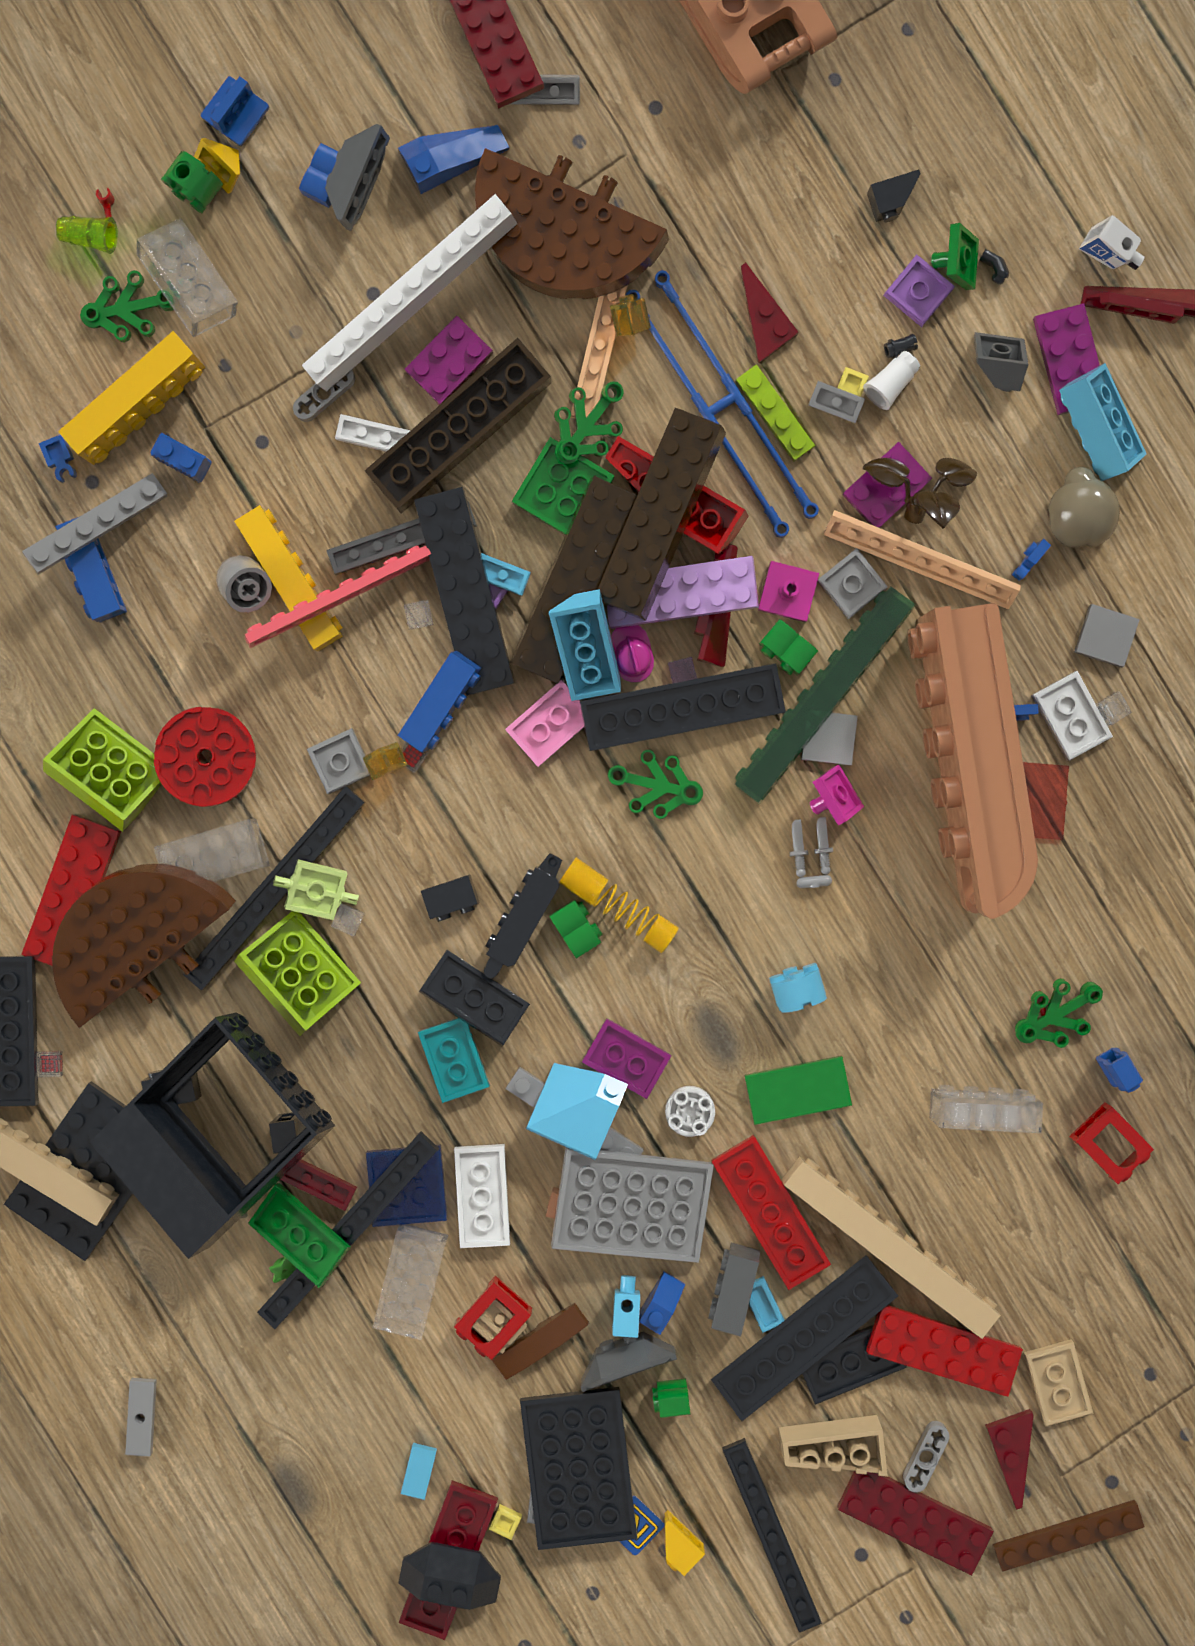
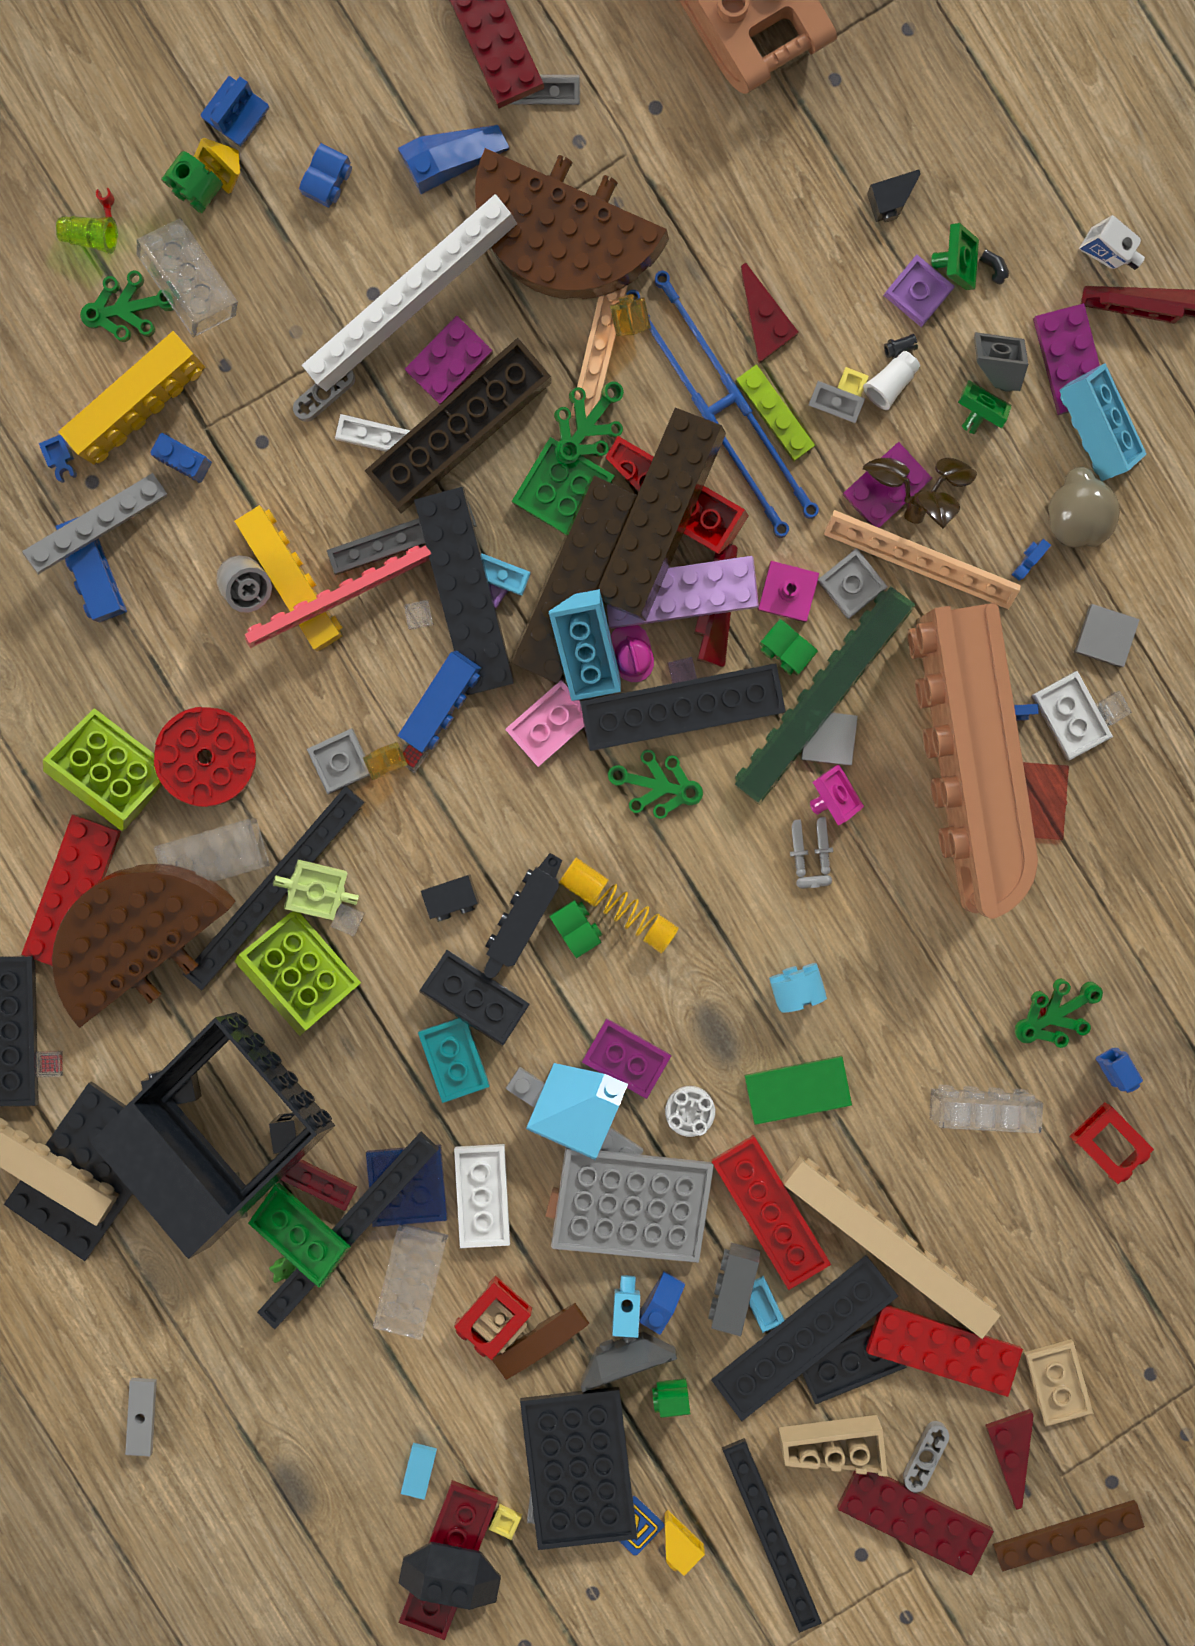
dark grey wedge [325,124,390,231] -> none
none -> green tile [958,380,1012,434]

